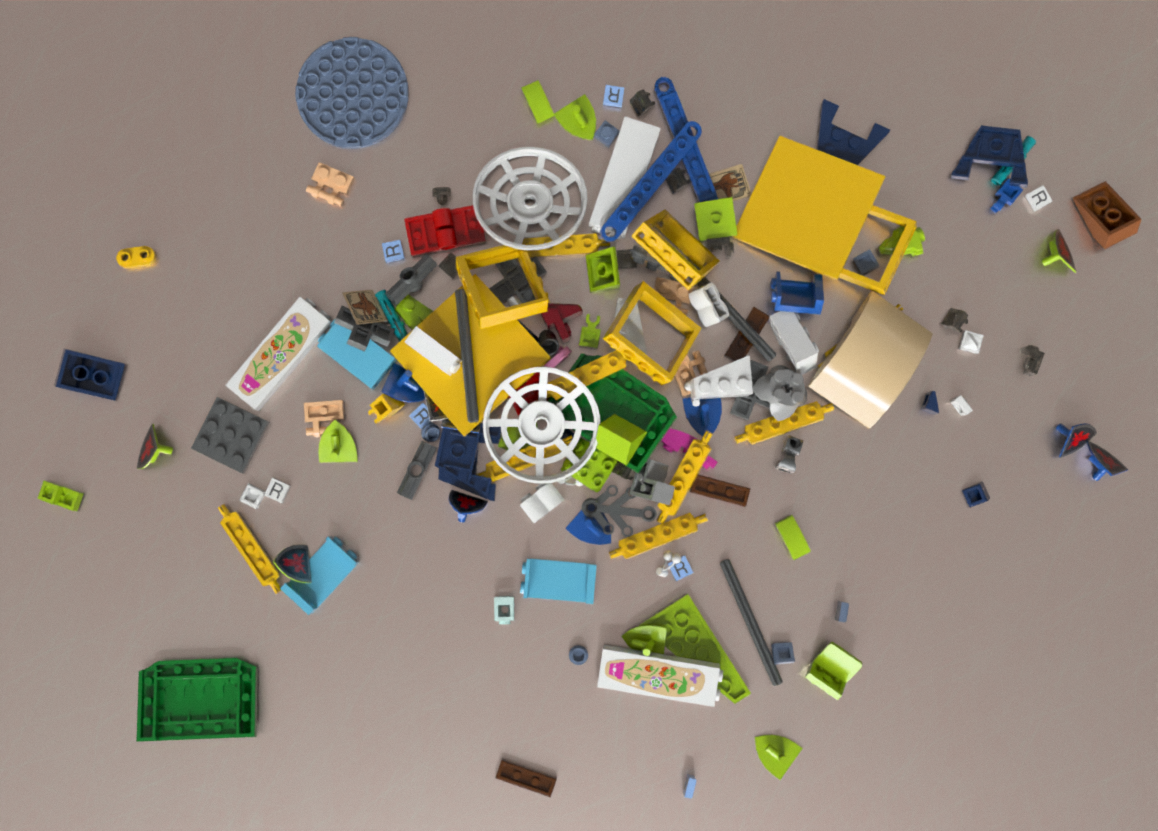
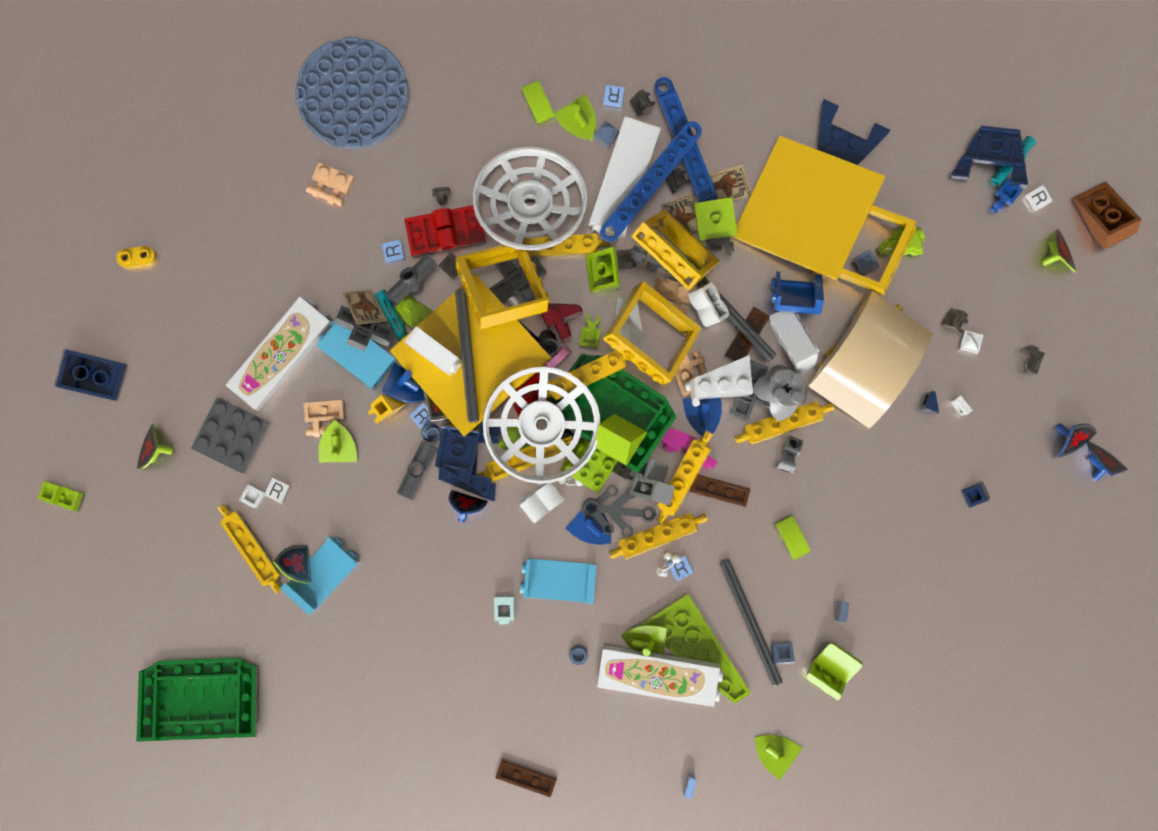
none -> sticker [660,193,698,235]

